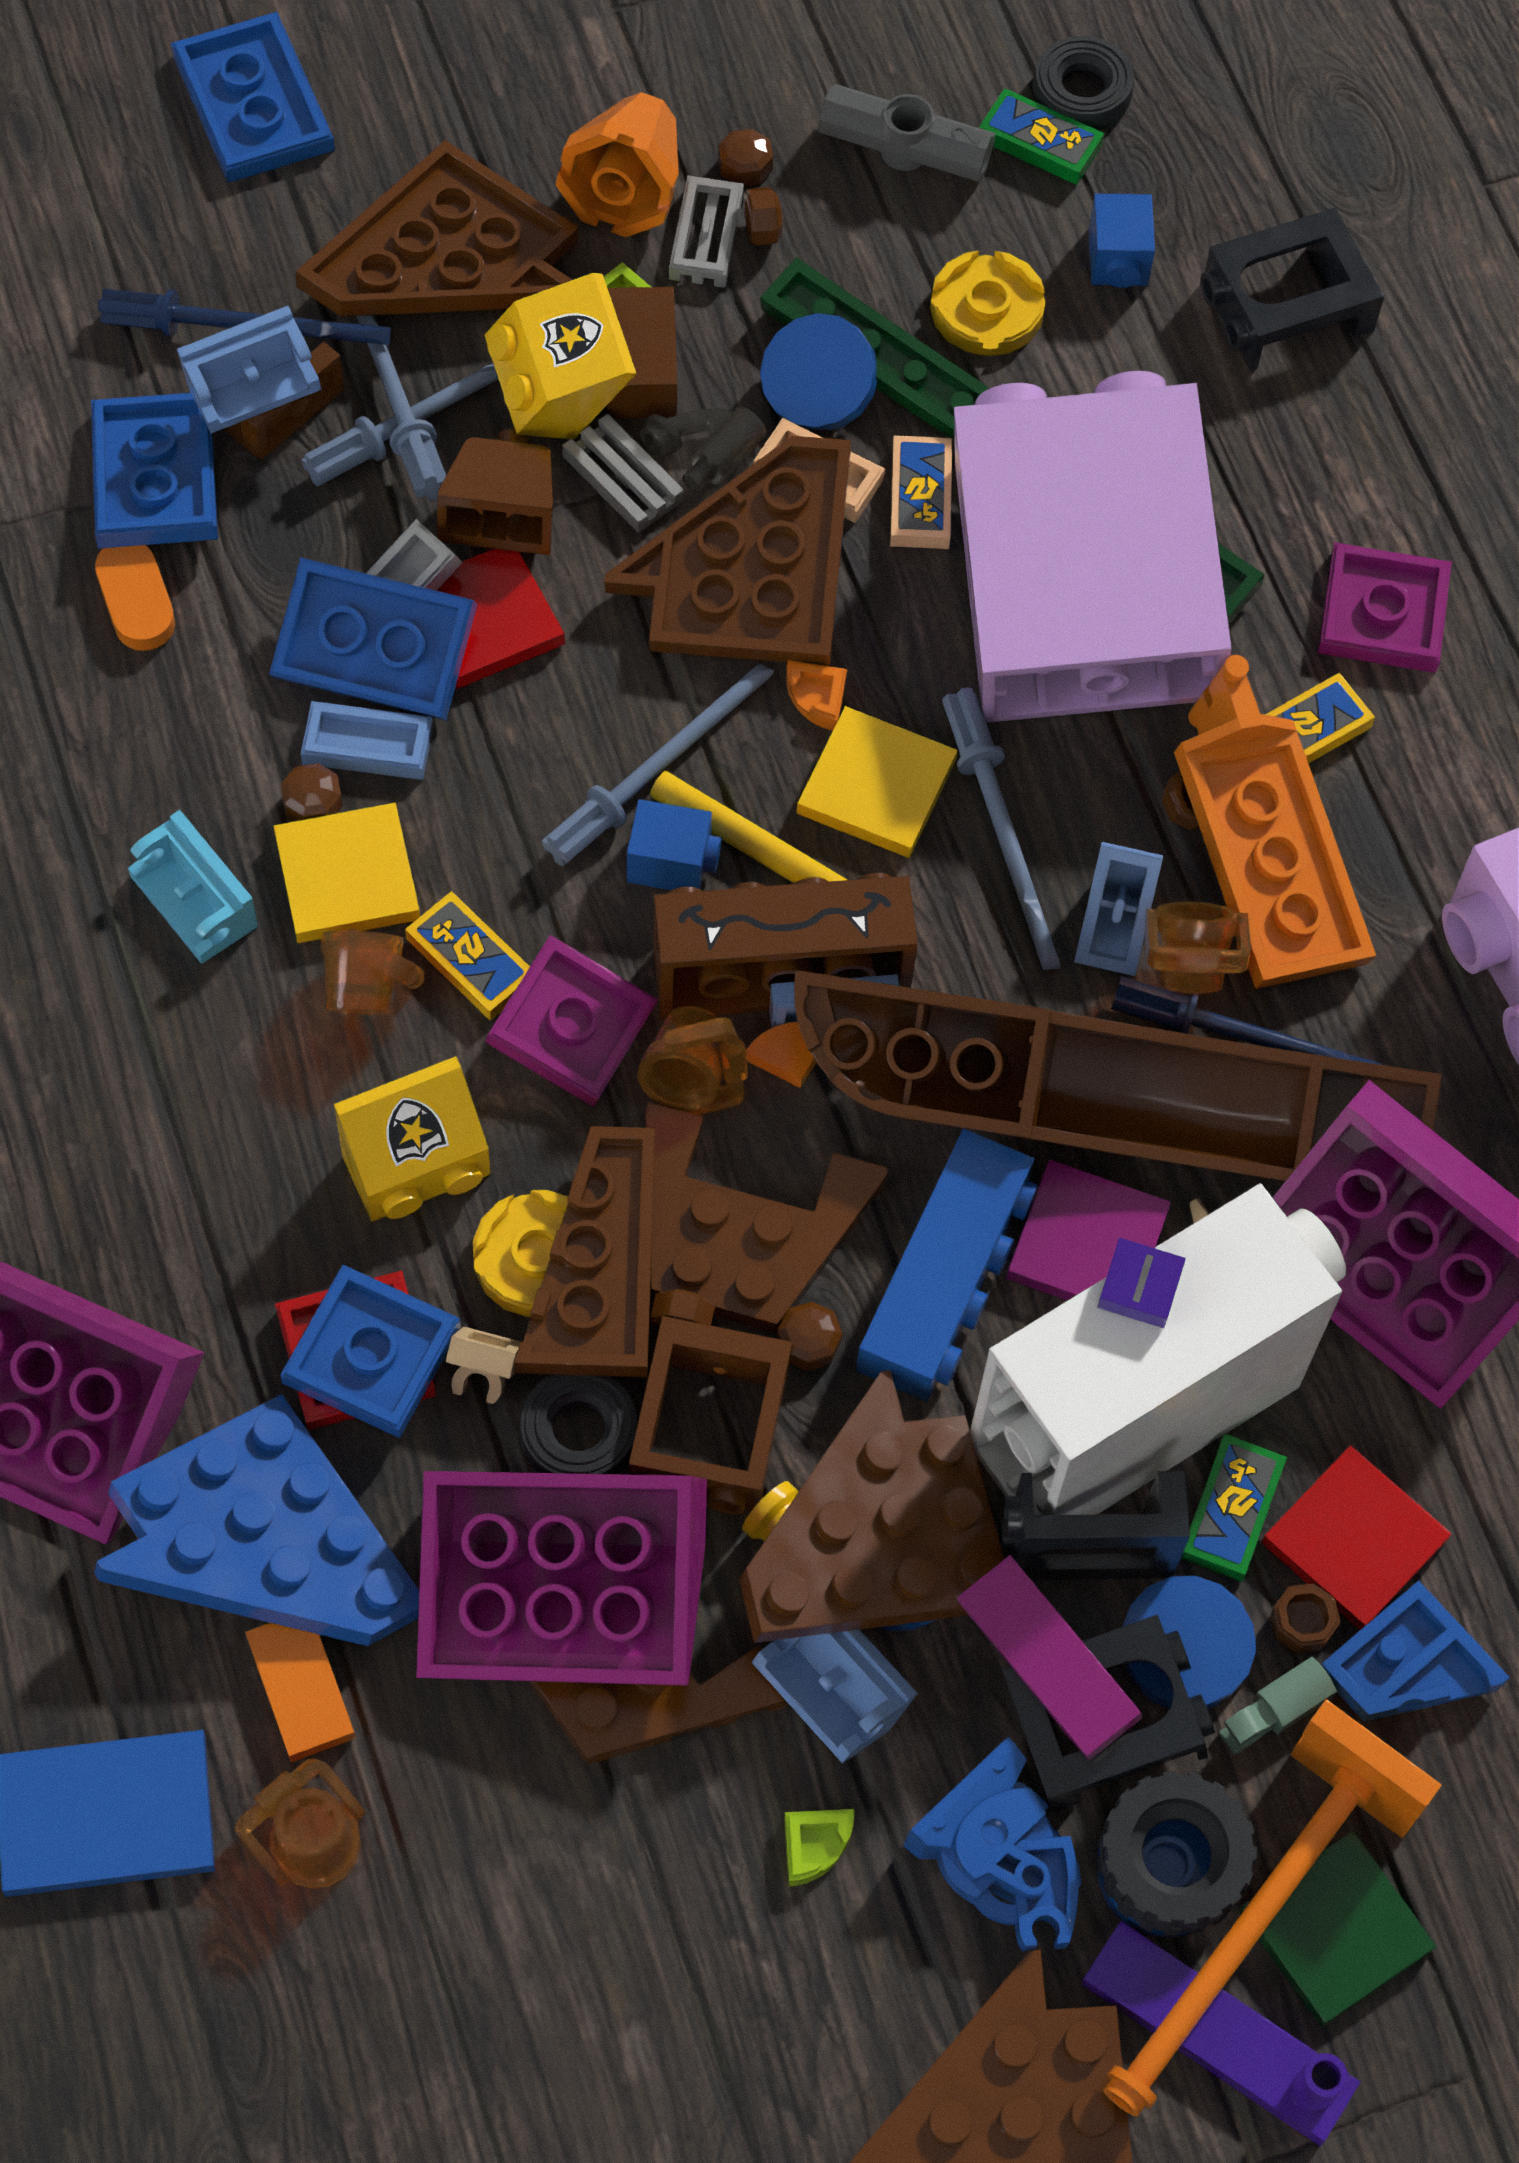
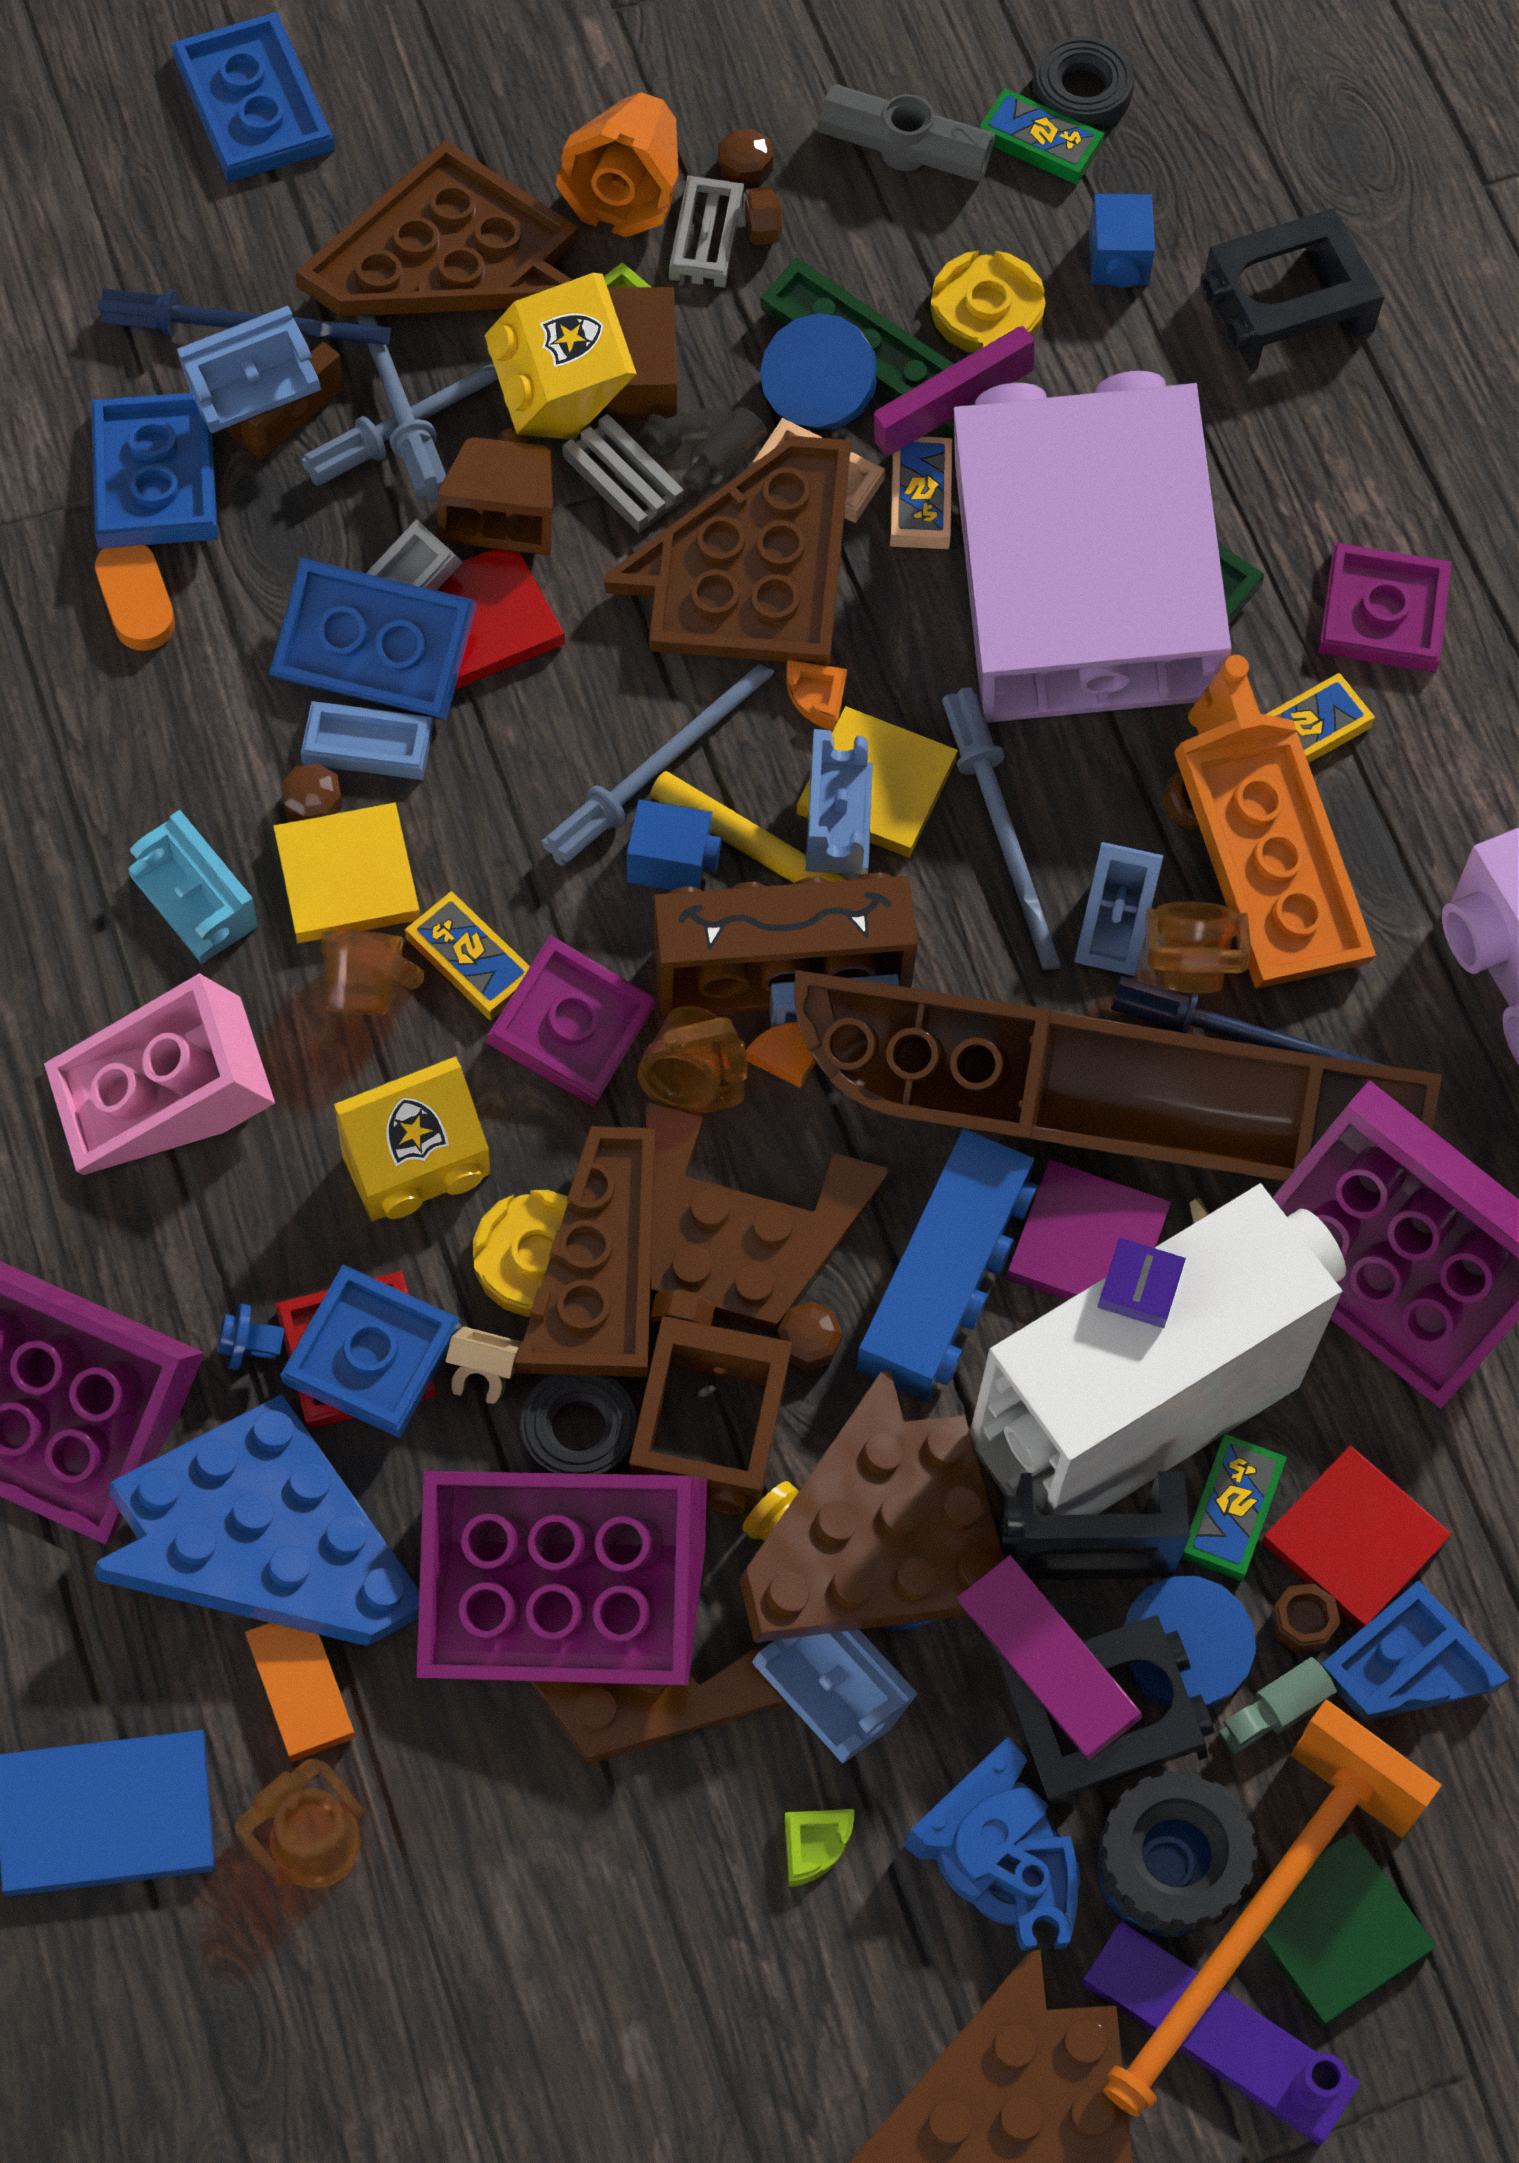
none -> bright pink slope [44,973,275,1175]
none -> blue plate [217,1303,284,1370]
none -> medium blue hinge [806,729,873,875]
none -> magenta tile [874,326,1035,457]

